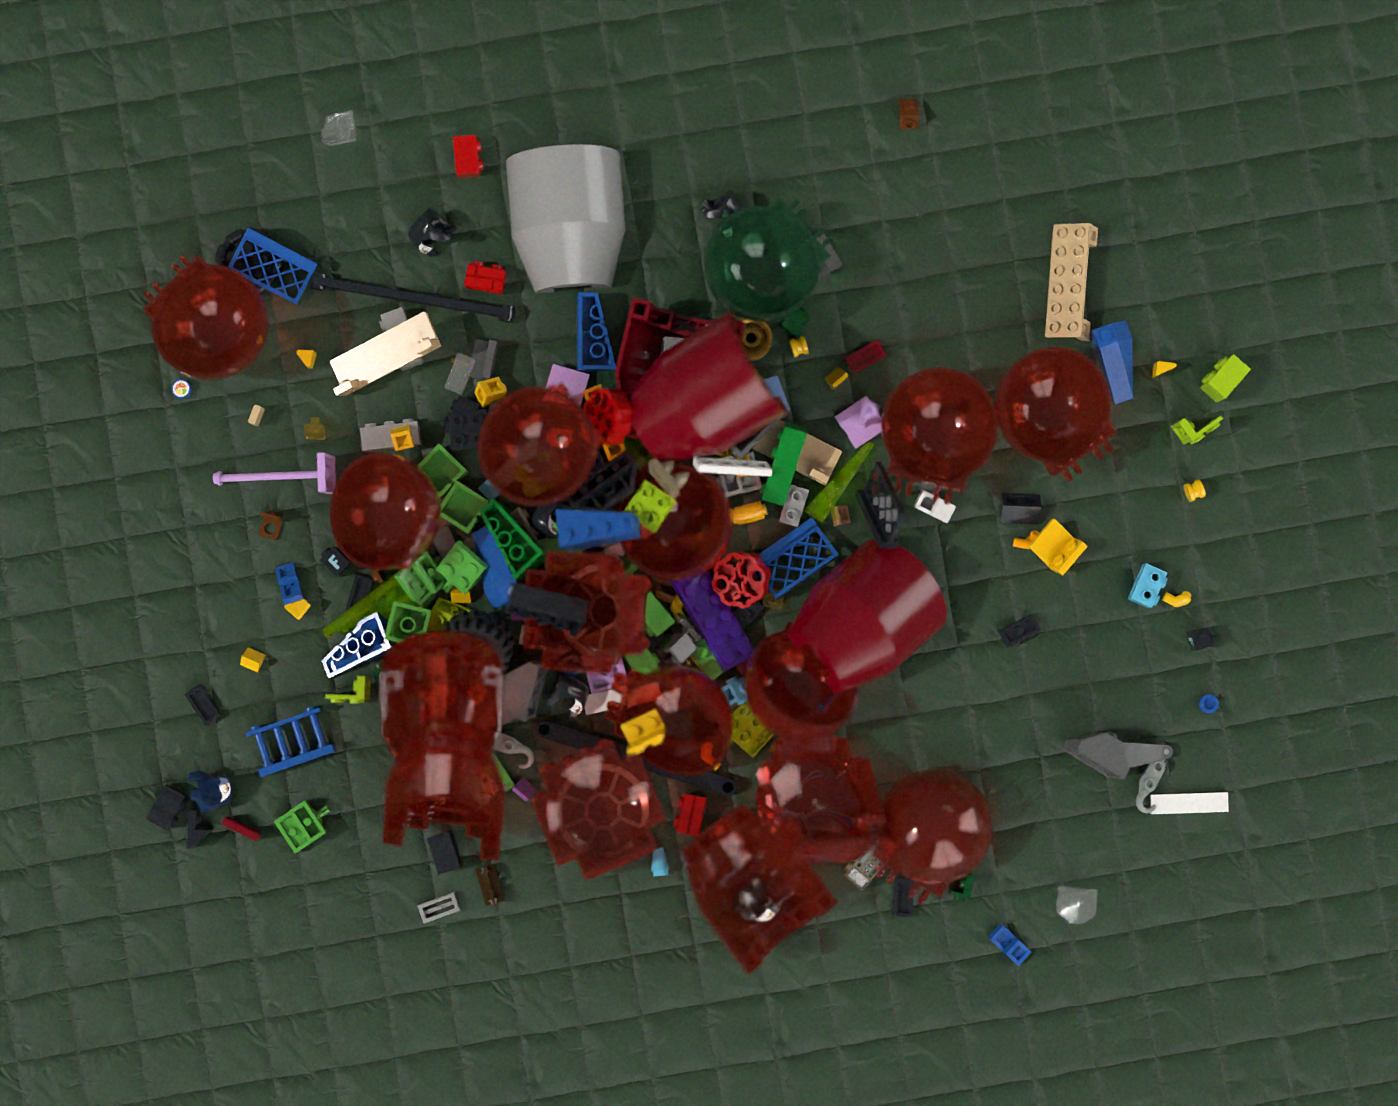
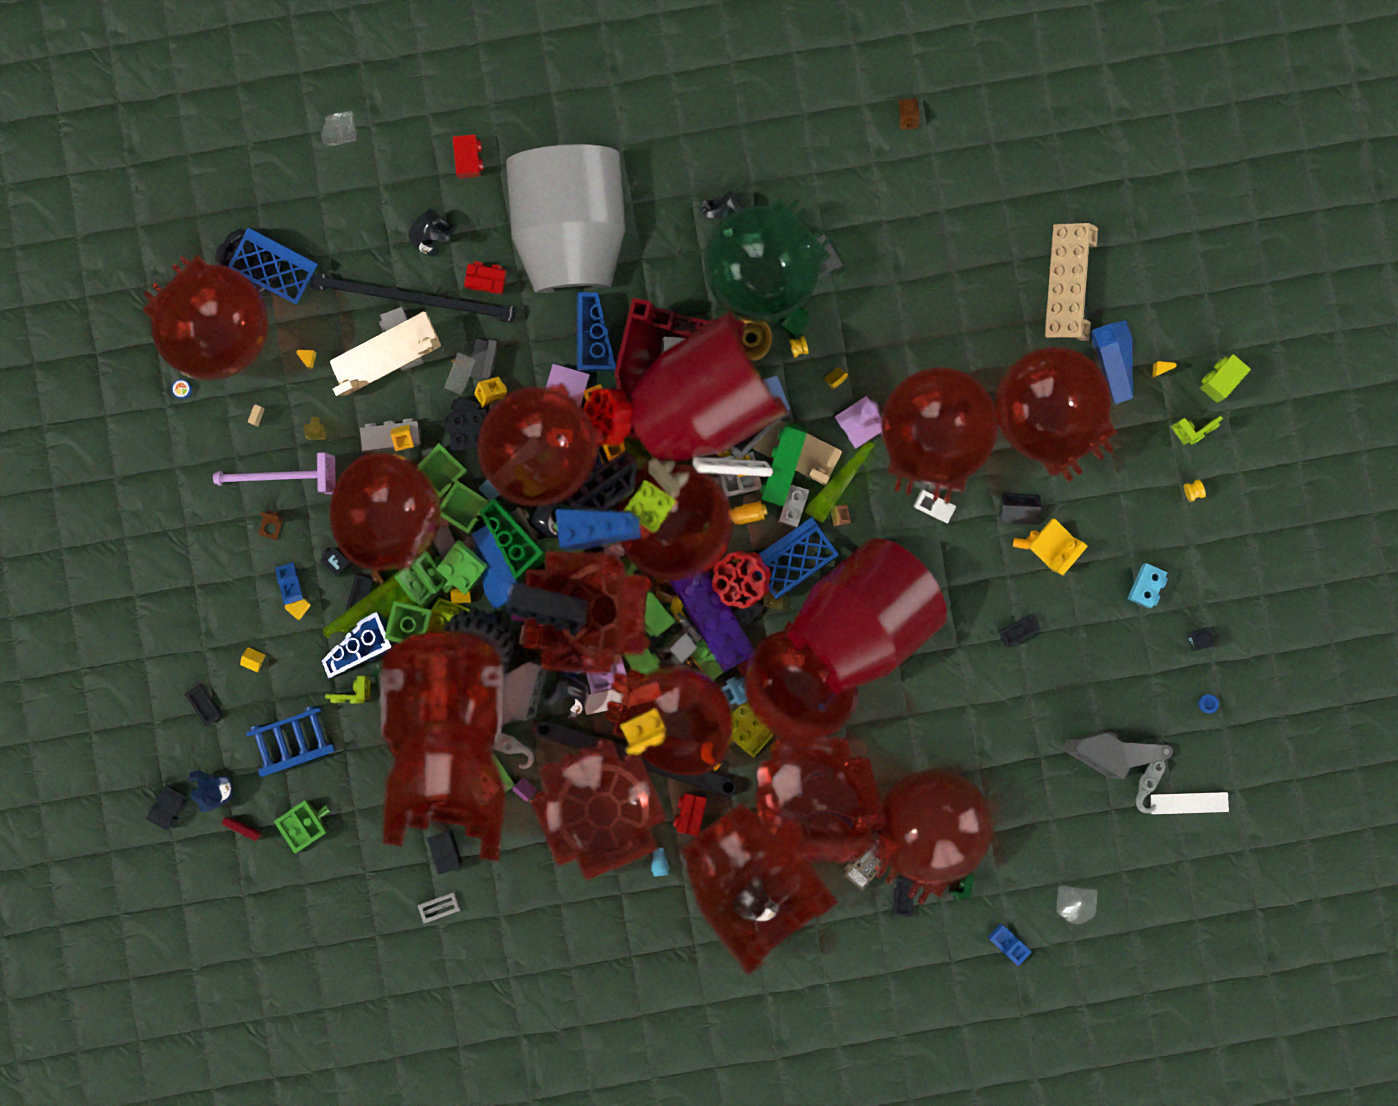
black slope [186,809,214,849] -> none
dark brown hinge [476,864,505,906] -> none
dark red tile [844,339,887,375] -> none
black fence [855,462,906,549] -> none
yellow arm [1161,591,1191,608] -> none

